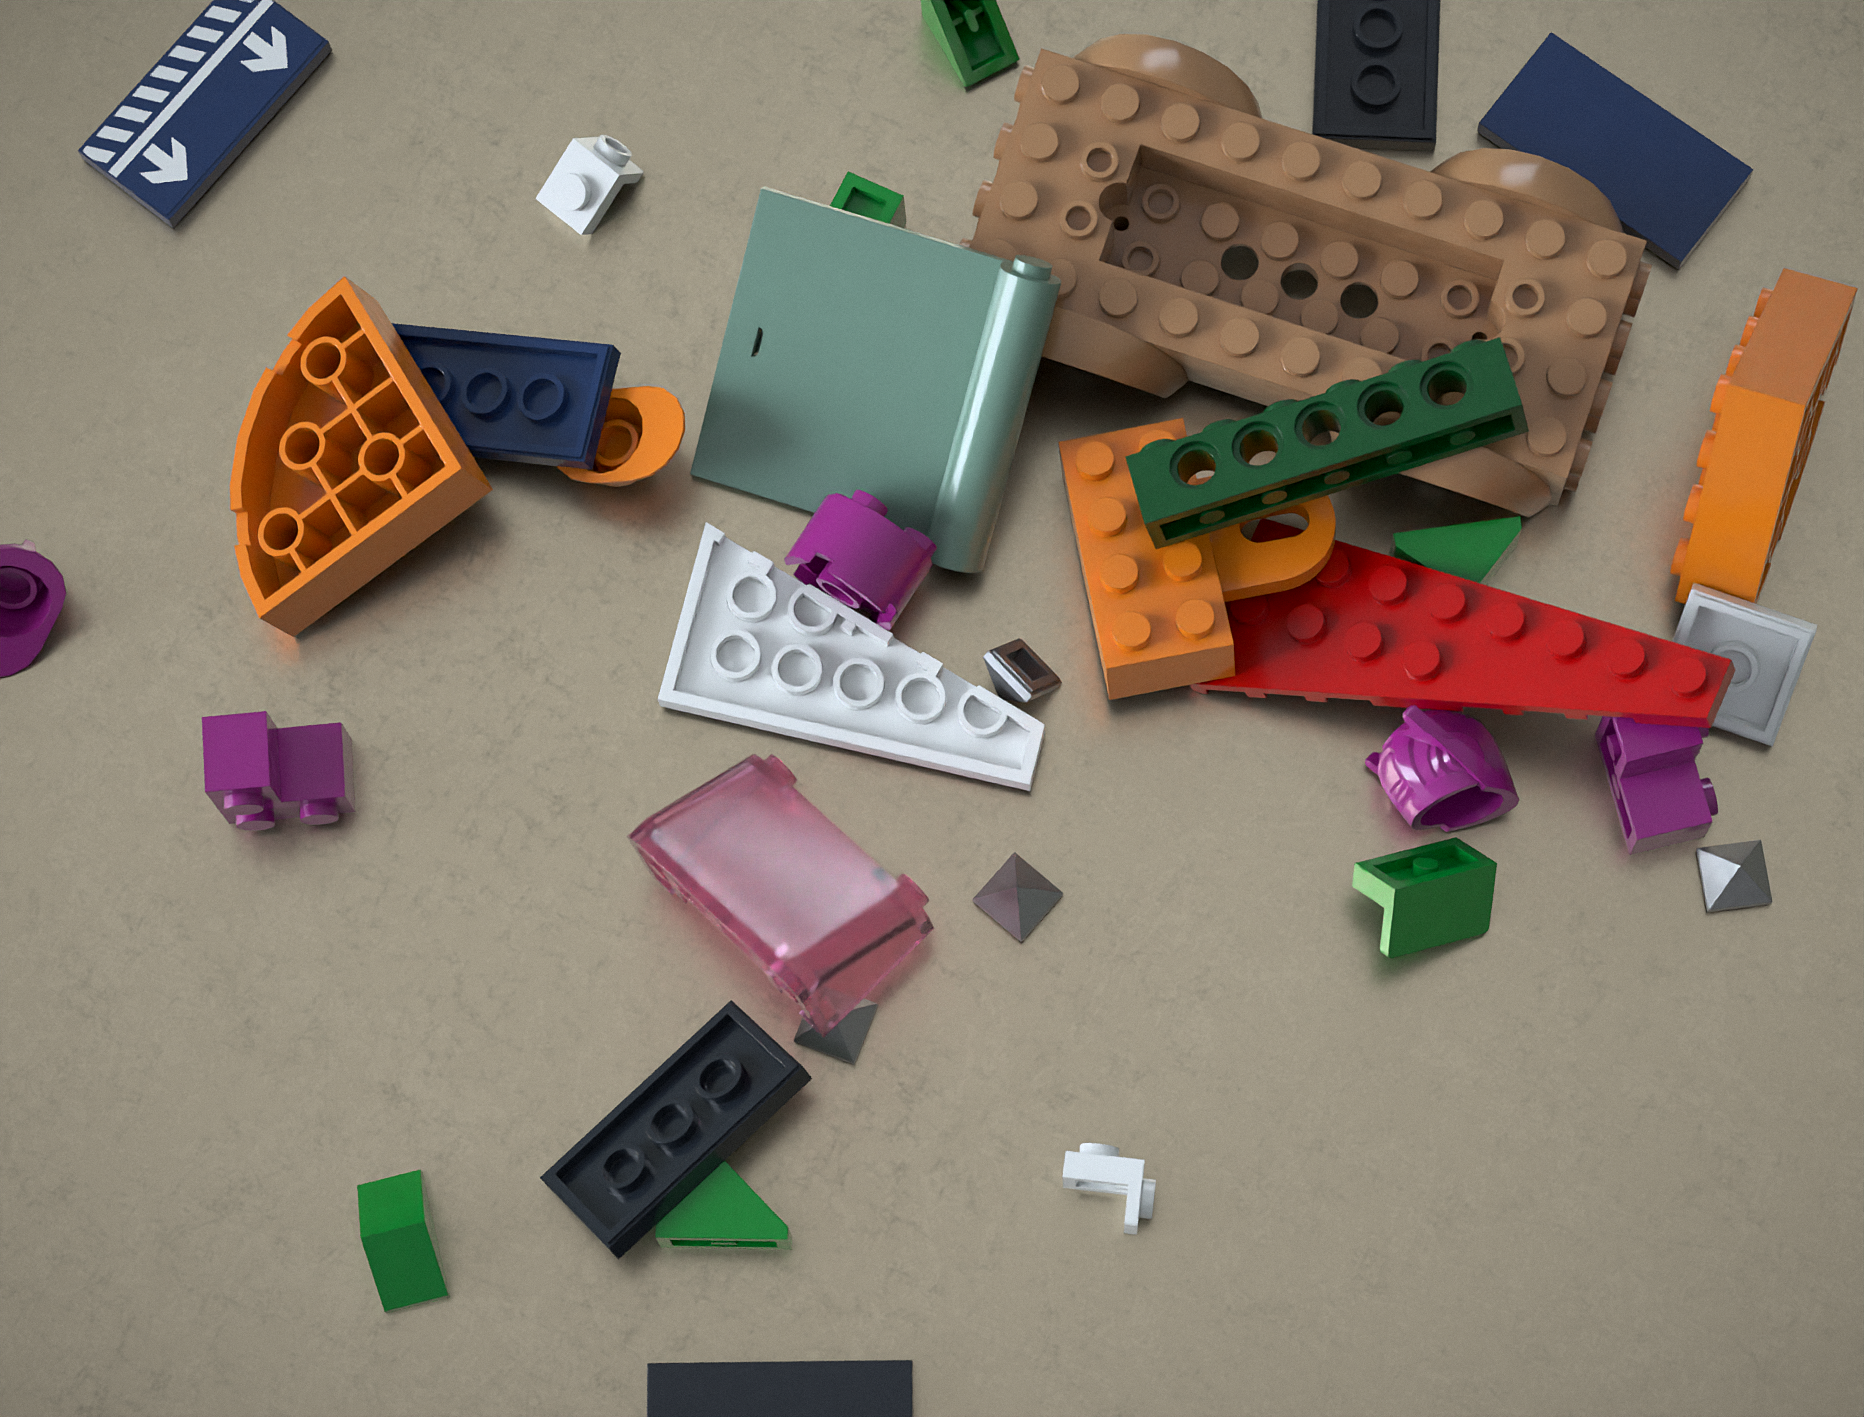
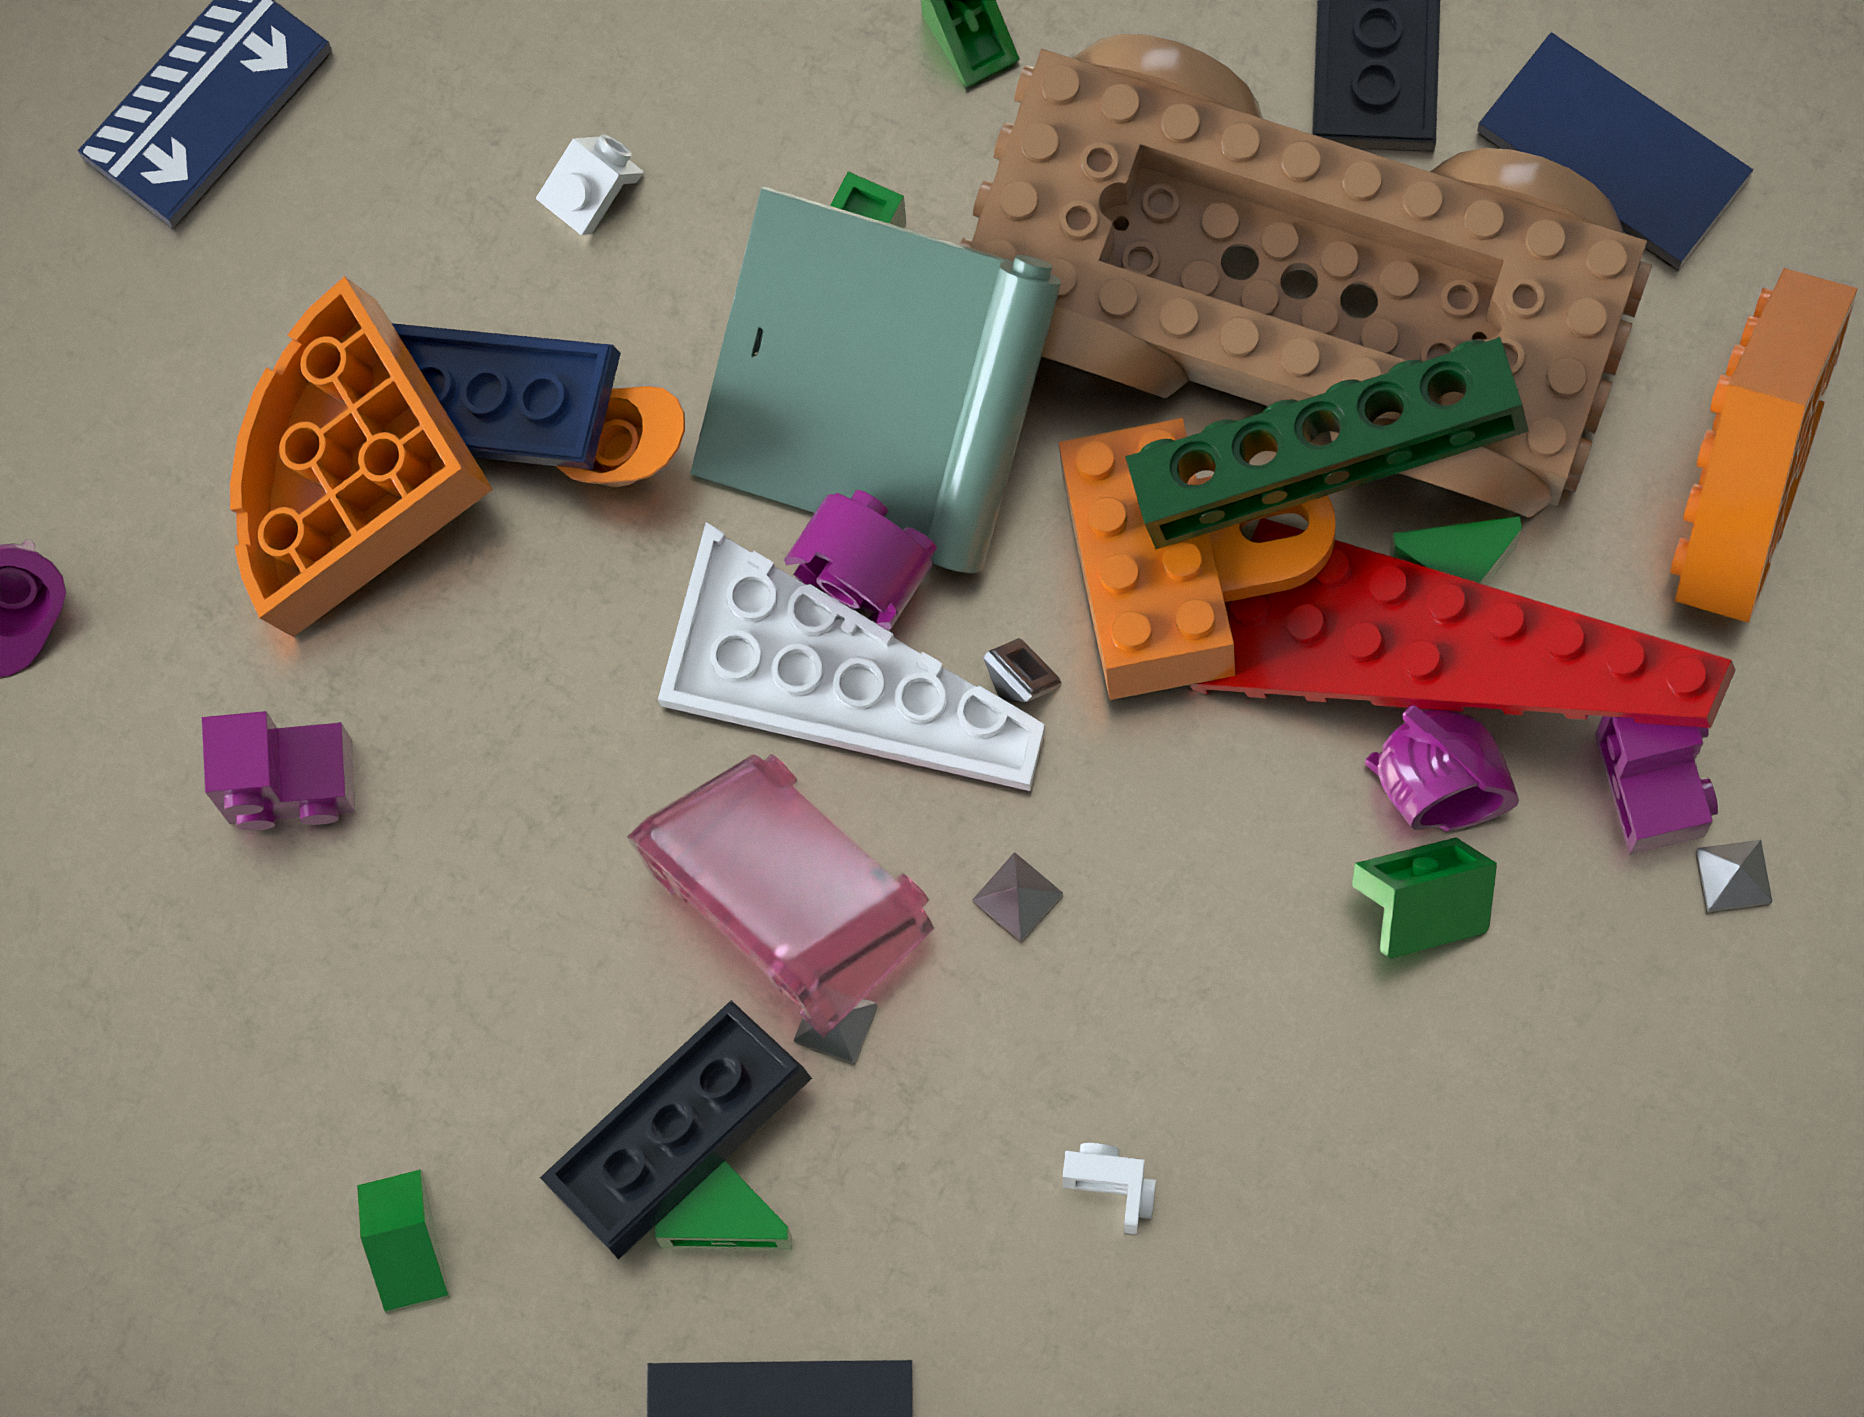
white tile [1672,583,1817,747] -> none

